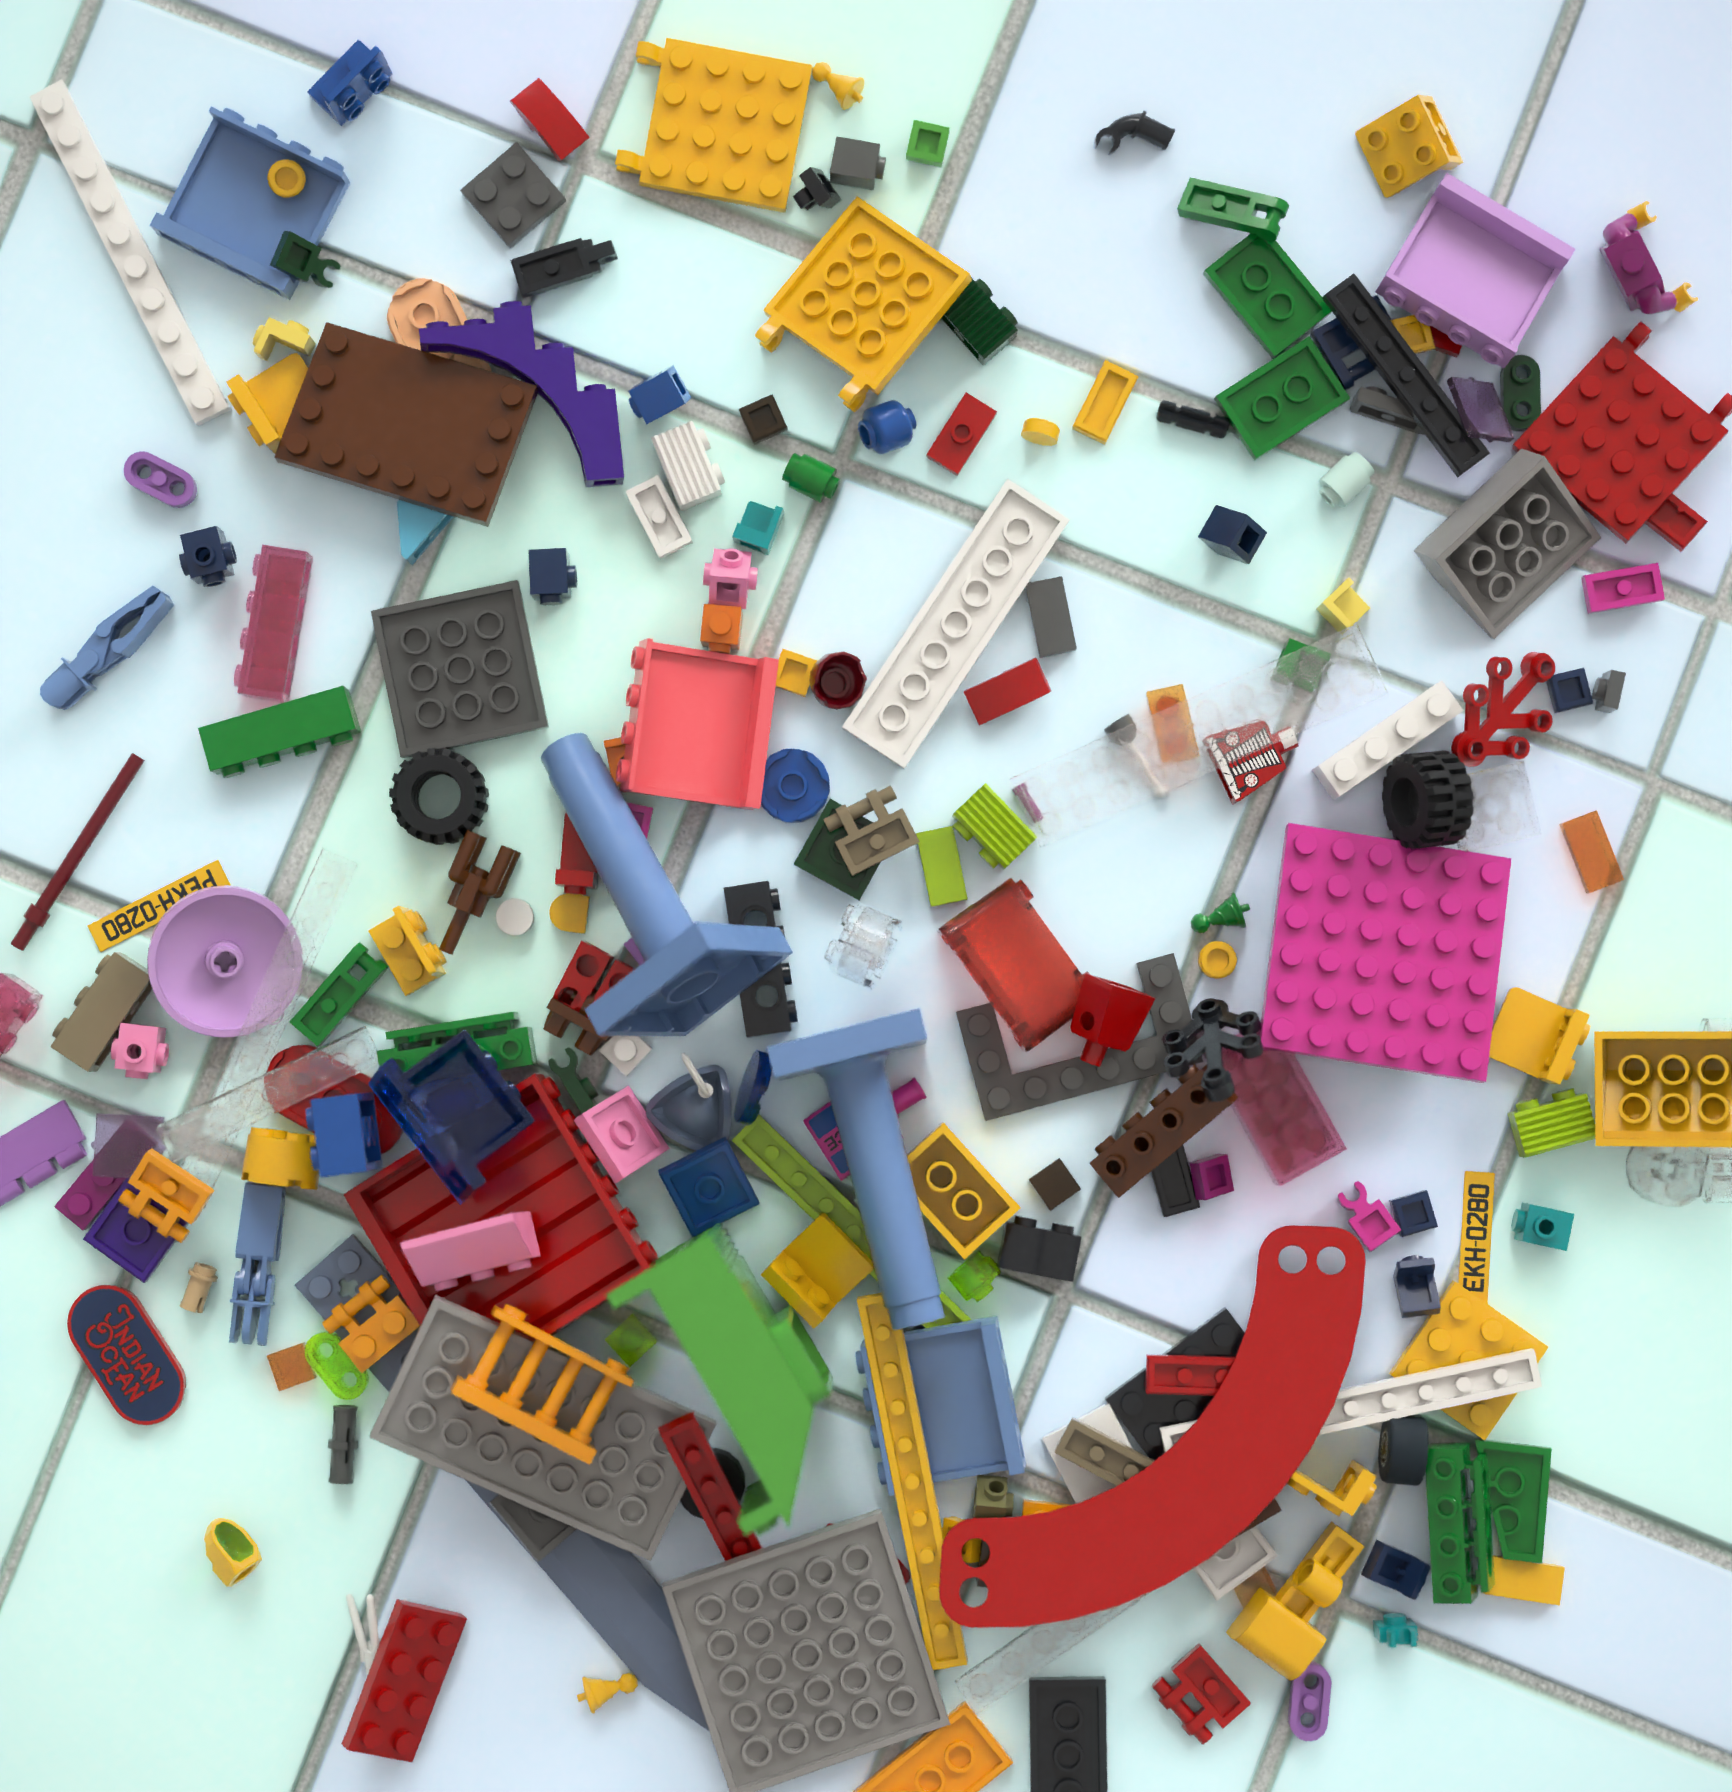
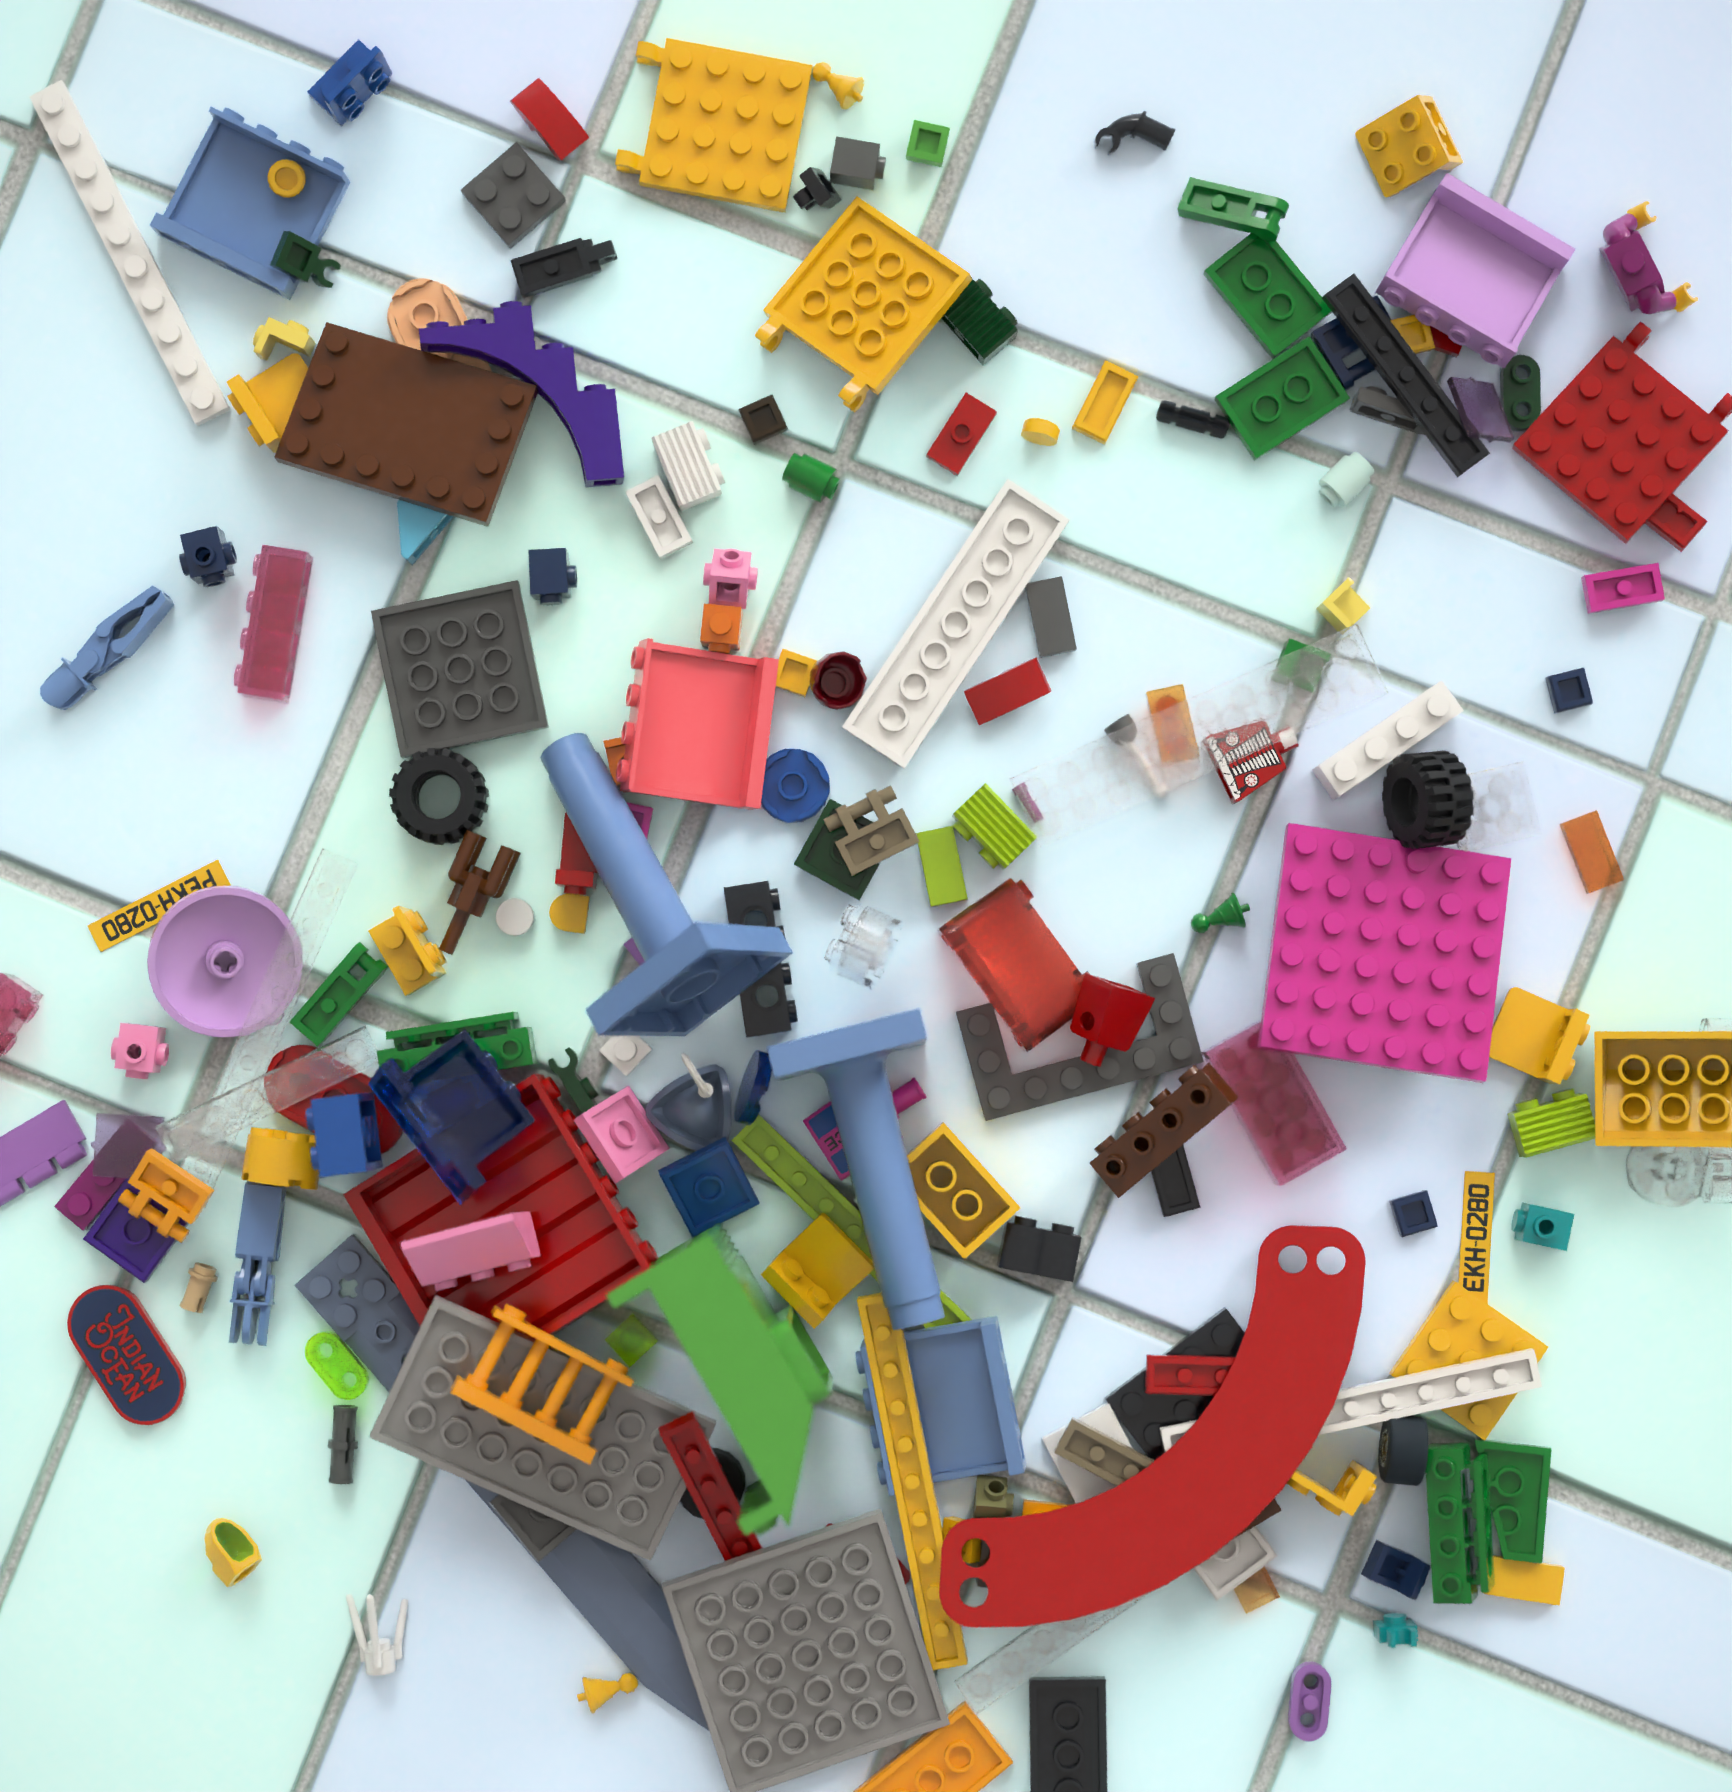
dark red bar [10,753,145,951] -> none
dark tan brick [50,952,152,1072] -> none
medium lavender plate [123,451,197,508] -> none
green brick [198,685,361,778] -> none
clear orange tile [266,1341,317,1391] -> none
light orange plate [322,1274,420,1373] -> none
red plate [341,1599,467,1763] -> none
red hips [543,940,636,1056] -> none
blue brick [628,365,691,424] -> none
teal panel [732,501,784,556] -> none
blue head [858,400,916,454] -> none
clear neon green plate [947,1250,1001,1302] -> none
dark brown tile [1028,1158,1081,1211] -> none
red plate [1151,1643,1251,1745] -> none
black plant [1162,998,1264,1102] -> none
magenta plate [1189,1154,1234,1200] -> none
dark blue brick [1198,505,1267,565] -> none
yellow tile [1198,941,1237,979] -> none
yellow plate [1226,1521,1365,1681] -> none
dark pink plate [1338,1181,1401,1253] -> none
dark blue bracket [1393,1255,1441,1318] -> none
light grey slope [1413,449,1601,639] -> none
red plant [1451,652,1556,767] -> none
dark grey plate [1592,669,1626,713] -> none

